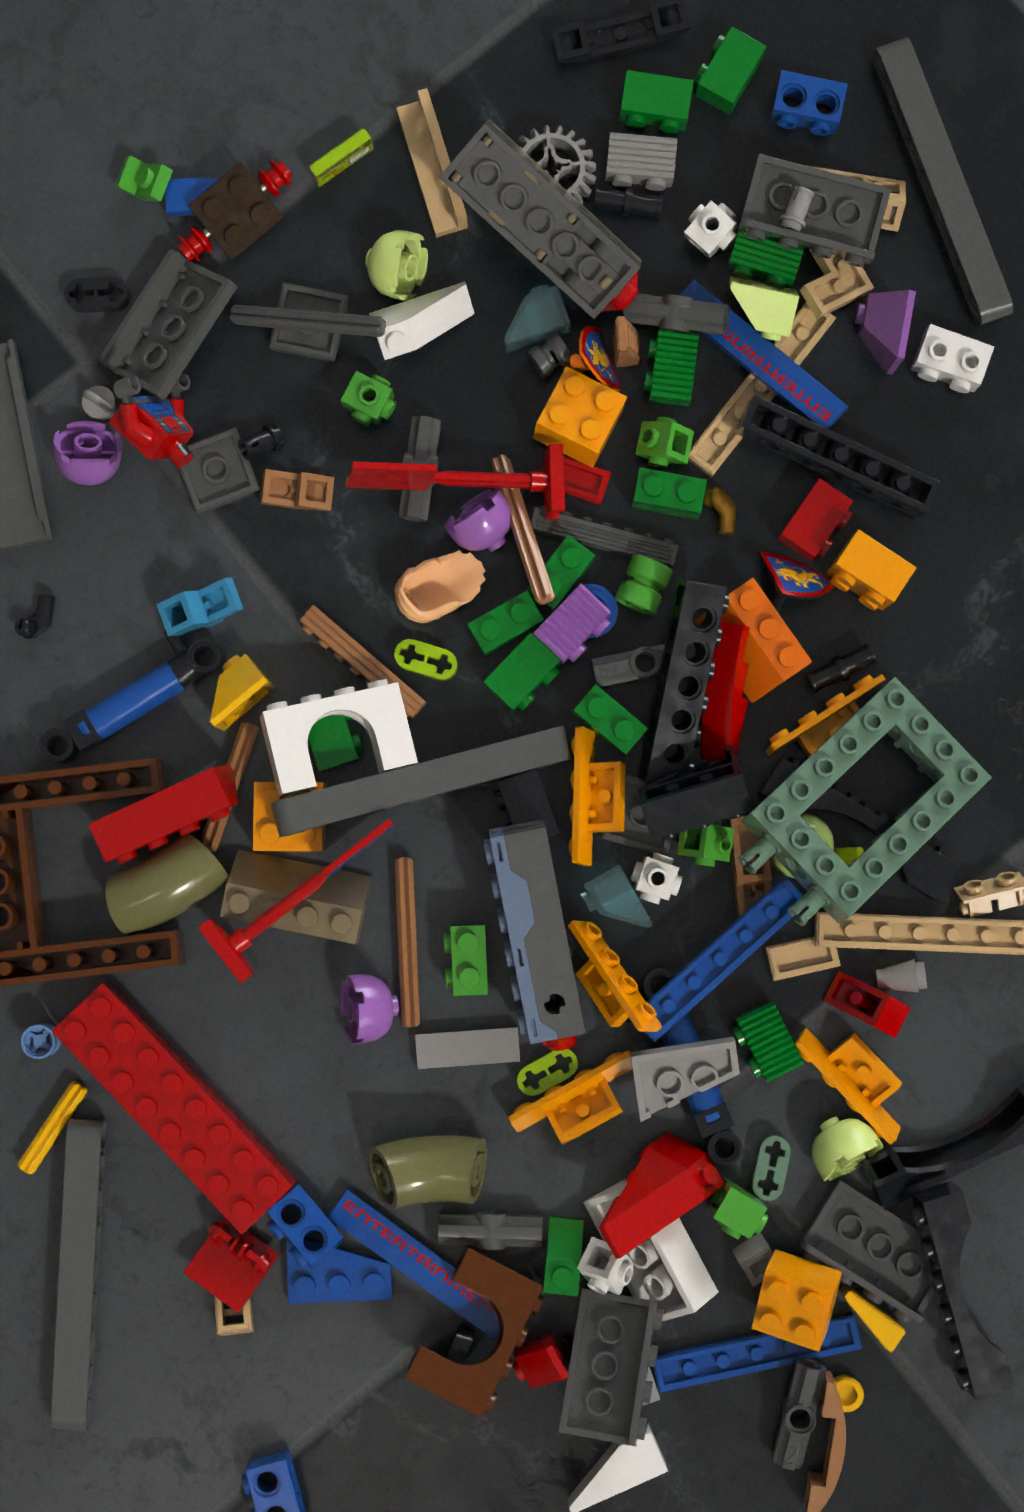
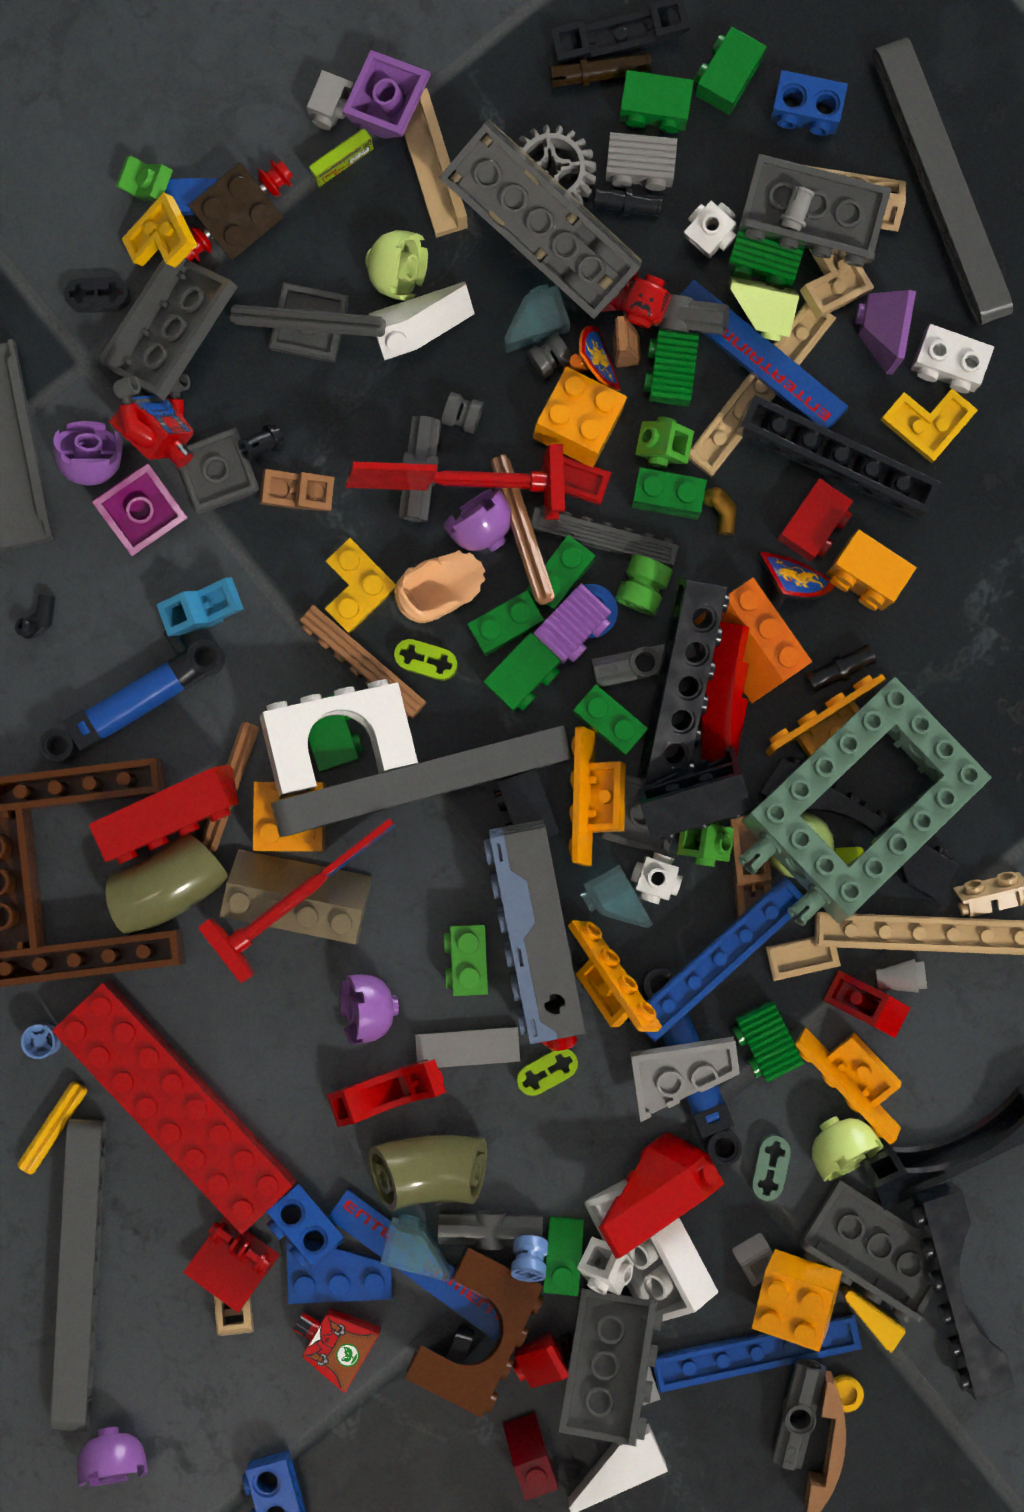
light grey tile [82,386,117,421] -> none
yellow slope [210,654,276,731] -> none
bright green brick [340,371,397,426] -> none
medium nougat axle [394,857,420,1027] -> none
light orange bracket [508,1051,632,1145] -> none
bright green brick [707,1177,768,1240] -> none
none -> medium lavender cylinder [77,1427,148,1487]
none -> magenta slope [91,462,187,556]
none -> yellow plate [122,192,197,268]
none -> torso [293,1308,381,1393]
none -> light grey brick [307,70,354,130]
none -> yellow plate [325,538,396,634]
none -> red arch [326,1059,446,1127]
none -> medium lavender slope [342,50,431,138]
none -> clear light blue slope [380,1214,451,1281]
none -> dark grey wheel [441,391,484,434]
none -> dark red slope [503,1411,558,1501]
none -> medium blue wheel [511,1235,548,1282]
none -> dark brown pin [549,52,652,88]
none -> red head [620,274,671,329]
none -> yellow plate [880,389,978,464]

